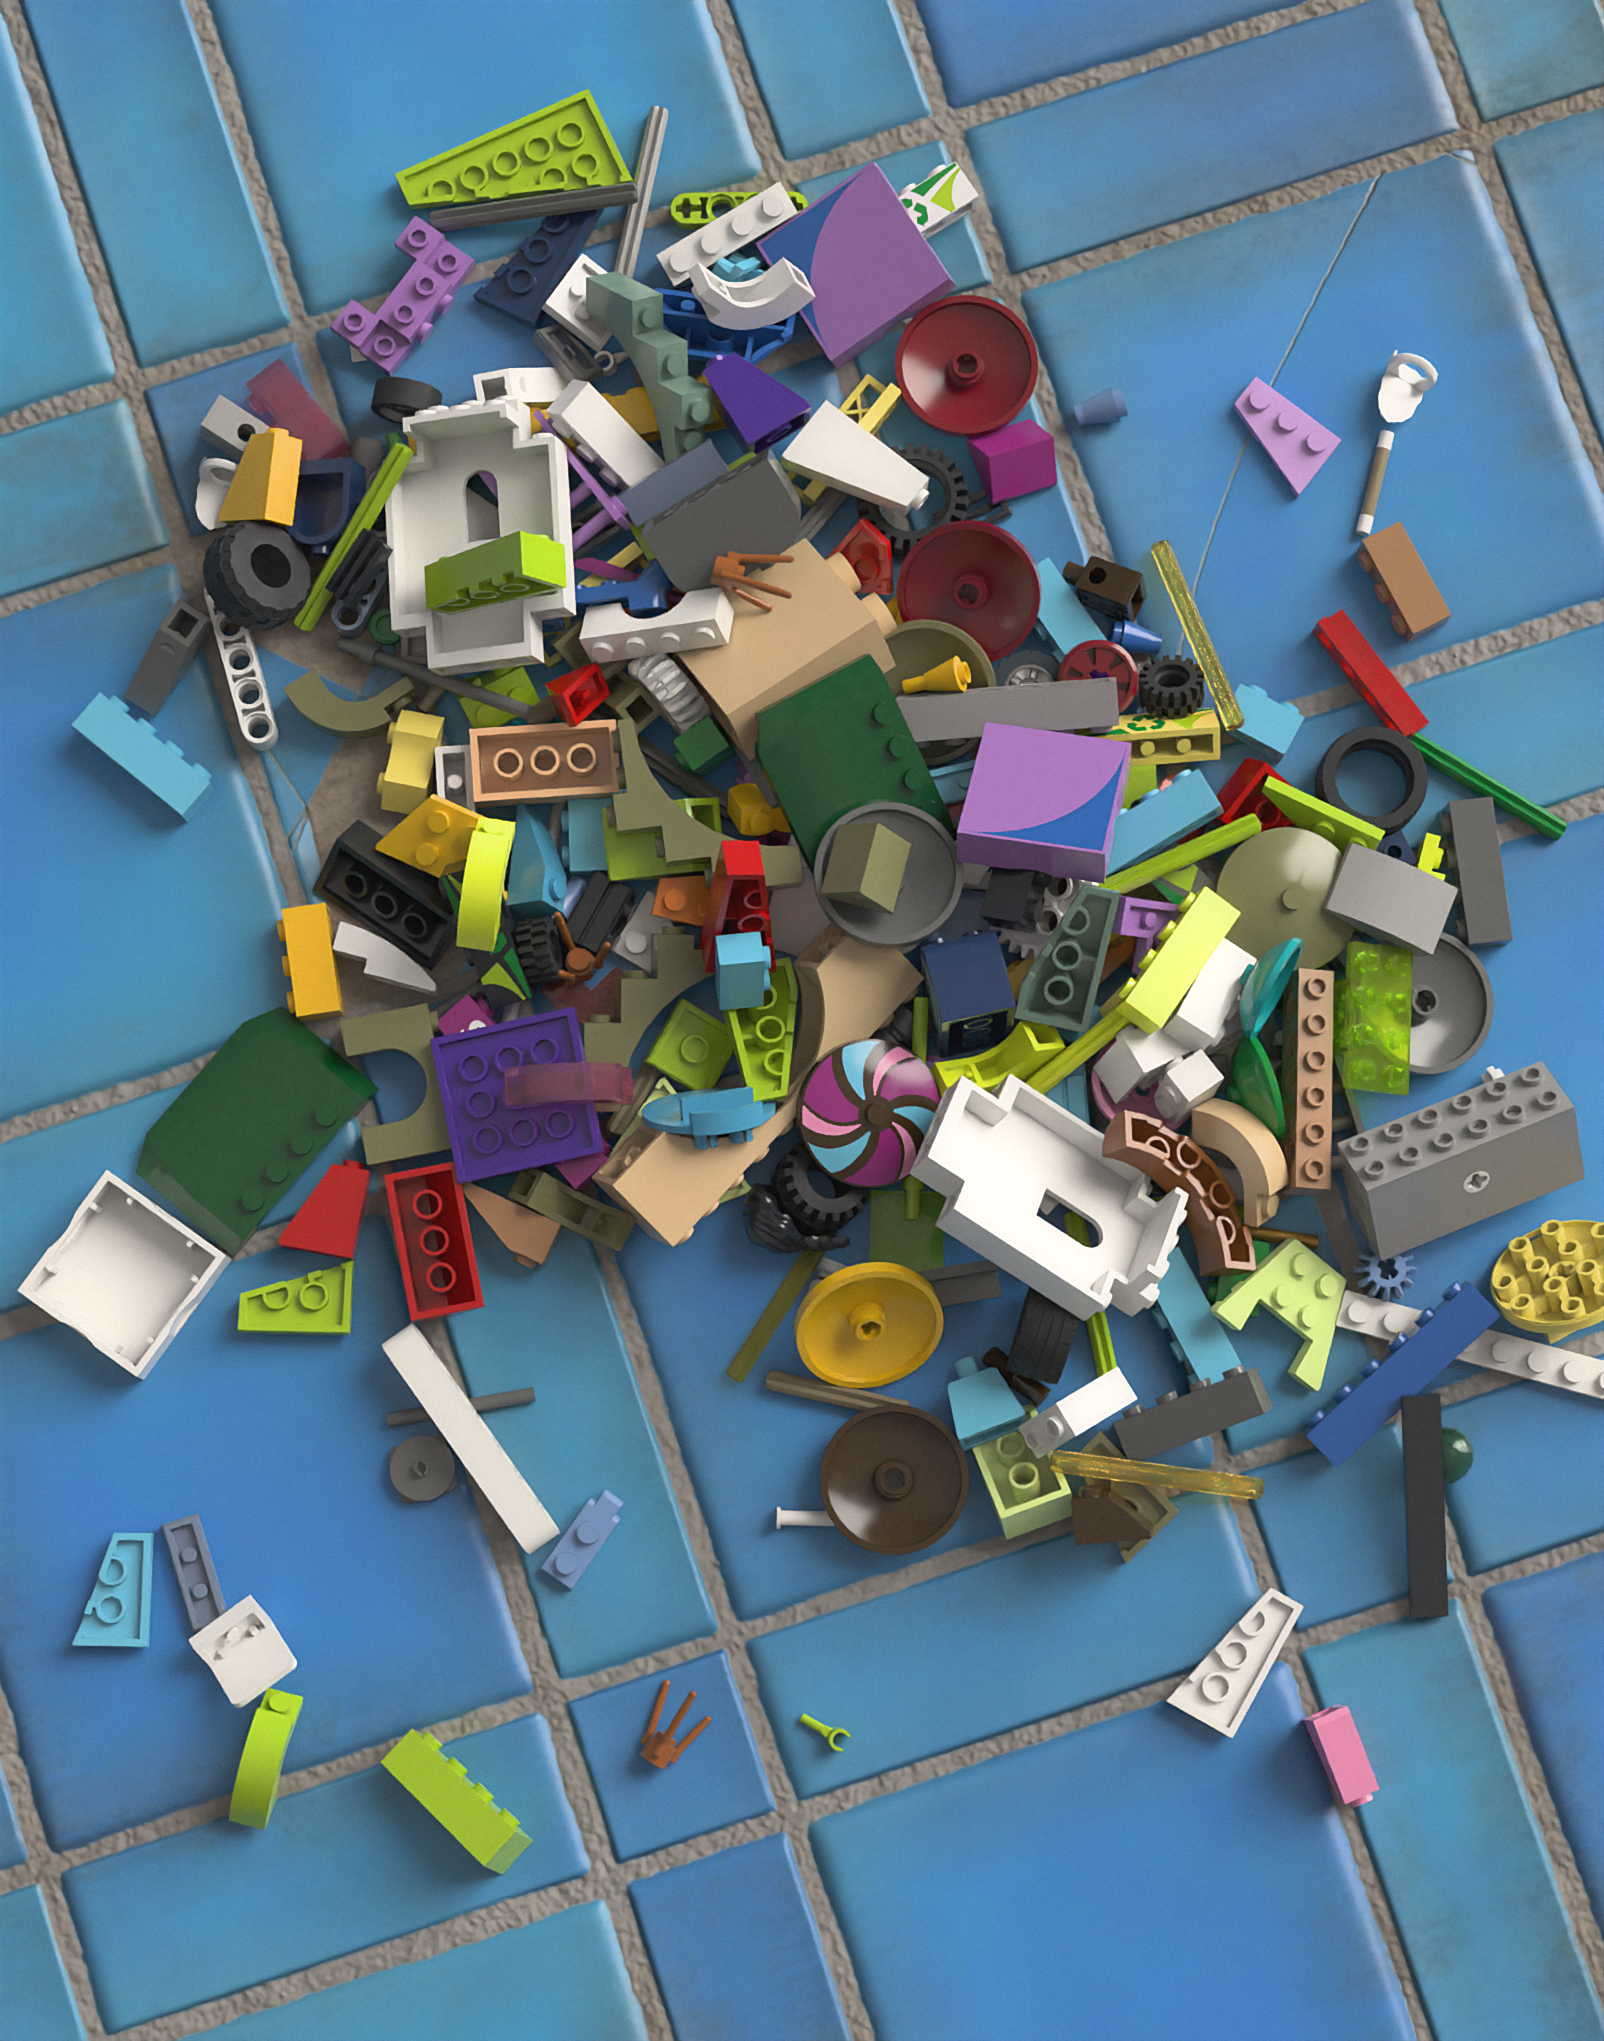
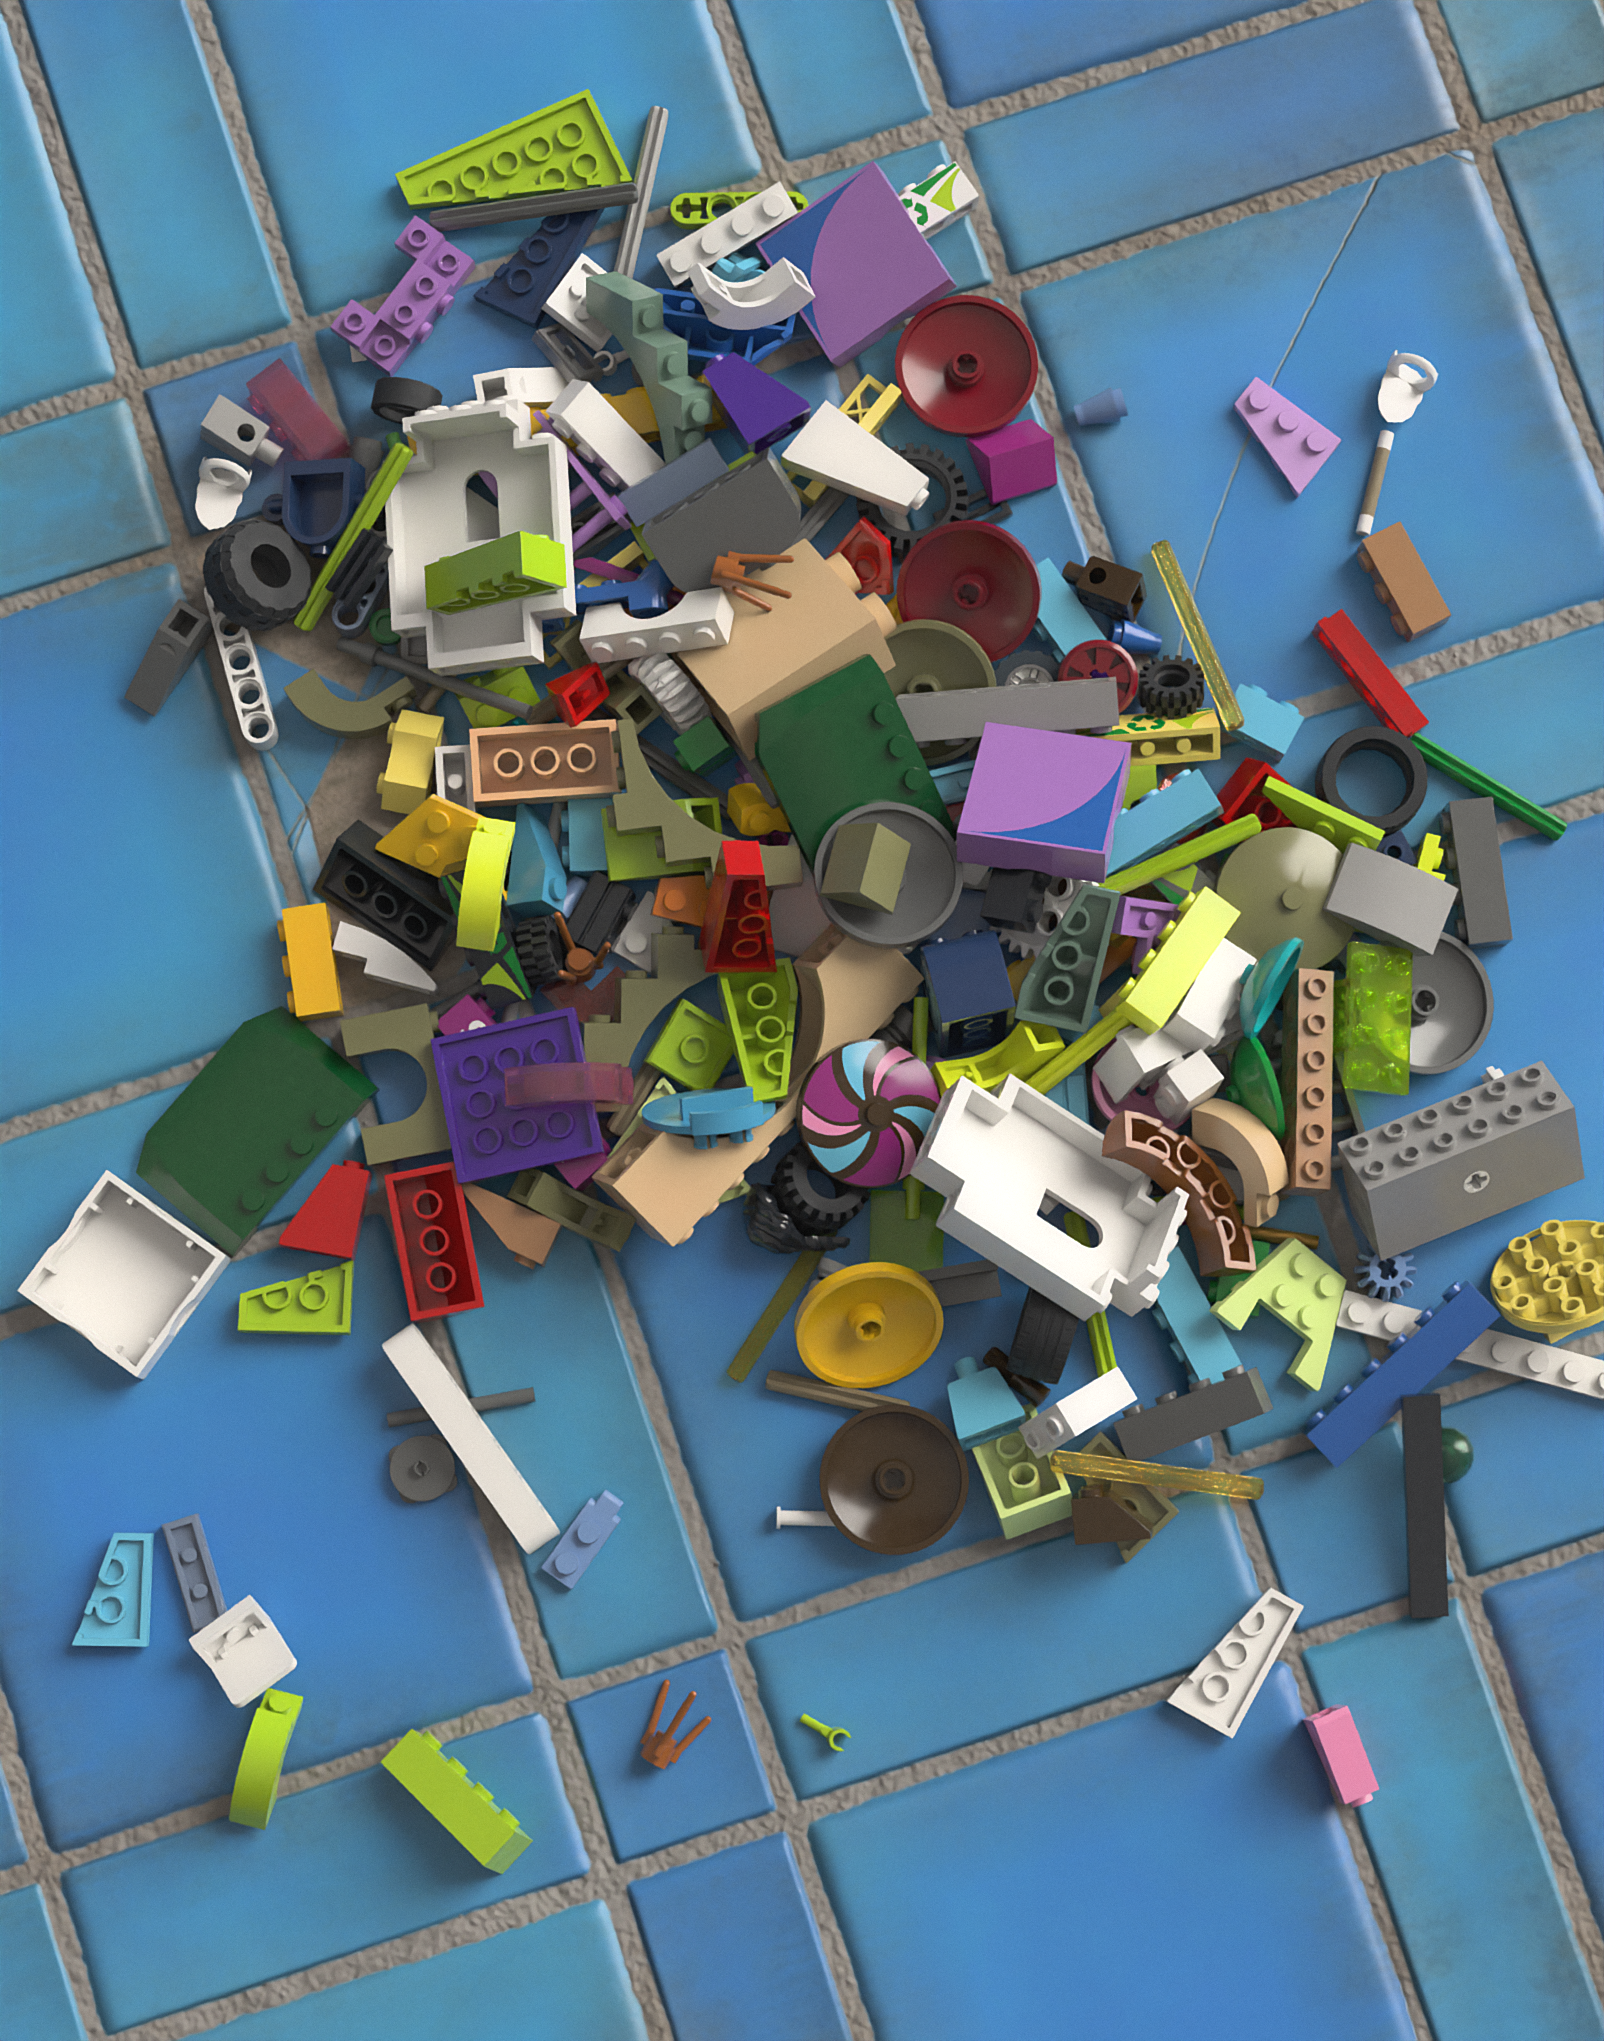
medium azure brick [72,692,215,823] -> none
yellow slope [218,428,303,527] -> none
medium azure brick [715,932,771,1010] -> none
yellow cone [902,656,971,695] -> none

